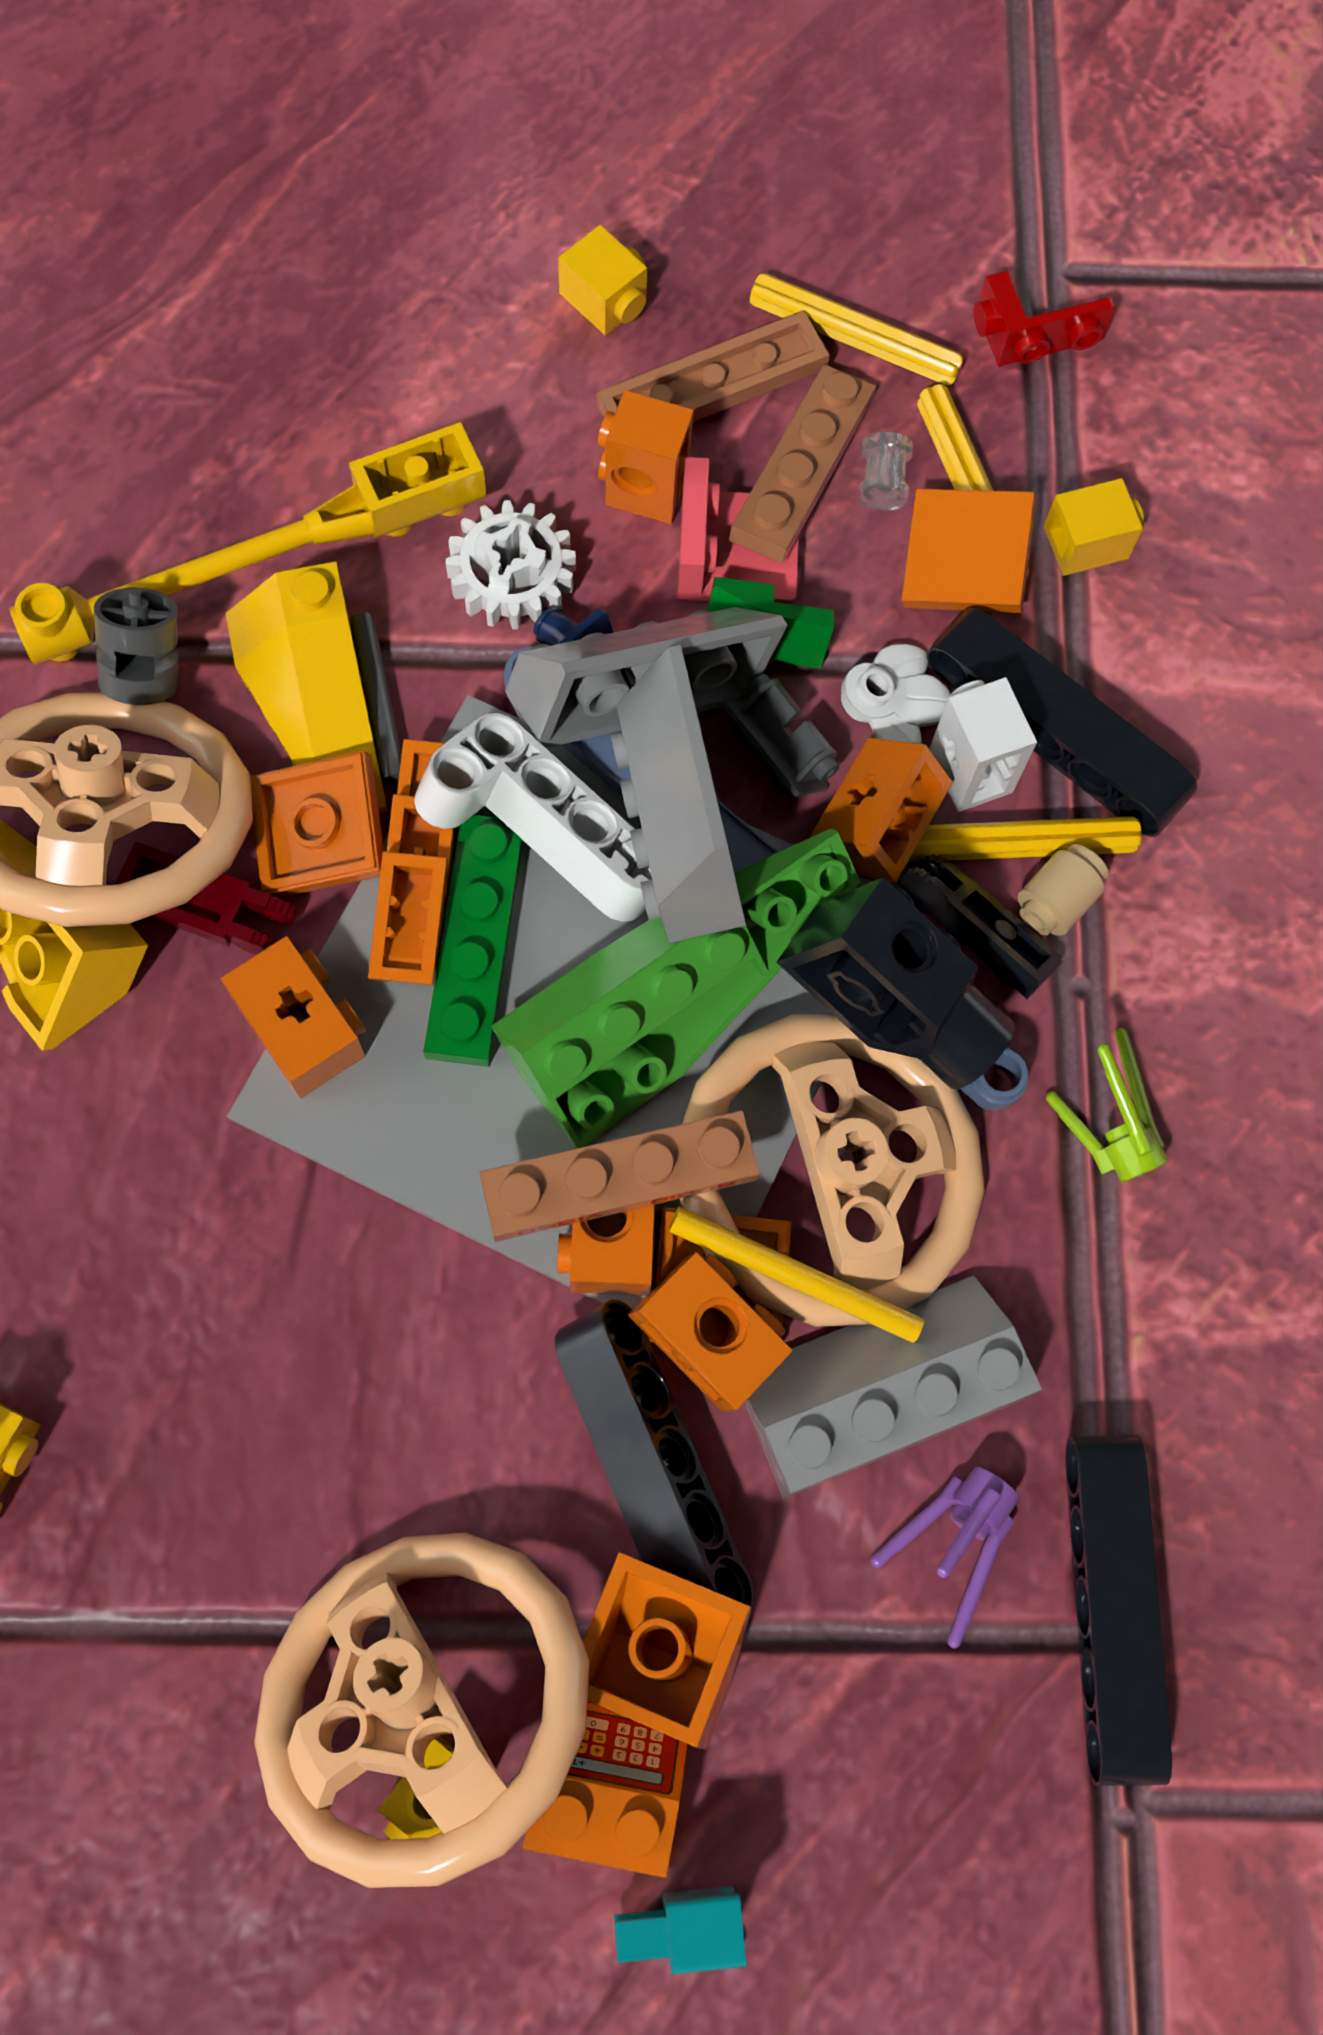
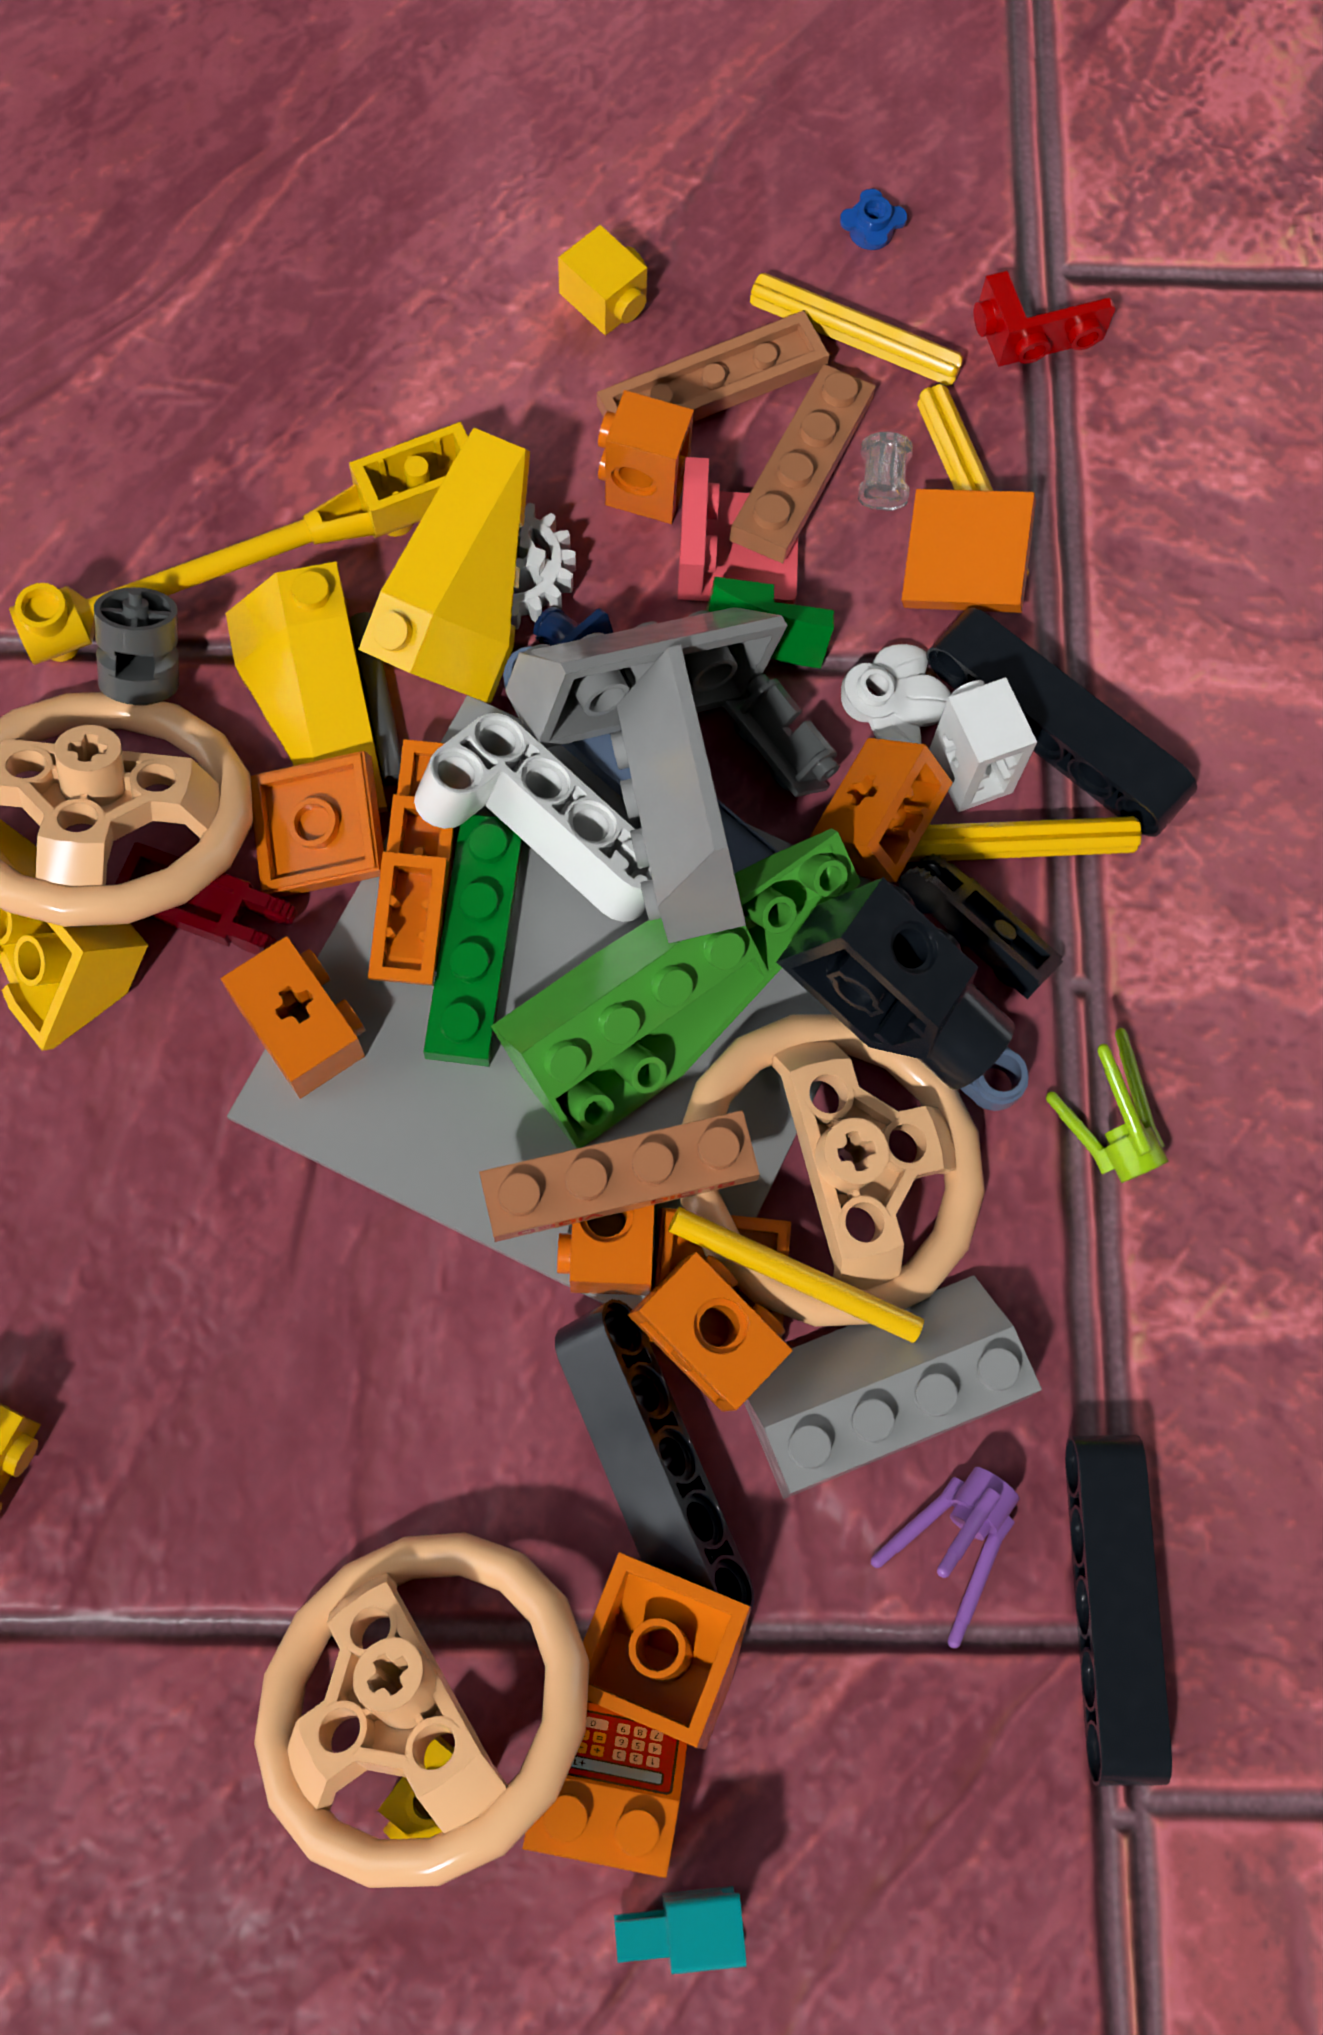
tan brick [1018,844,1109,936] -> none
yellow brick [1043,478,1144,576] -> none
none -> yellow wedge [358,427,530,703]
none -> blue plate [840,189,907,250]

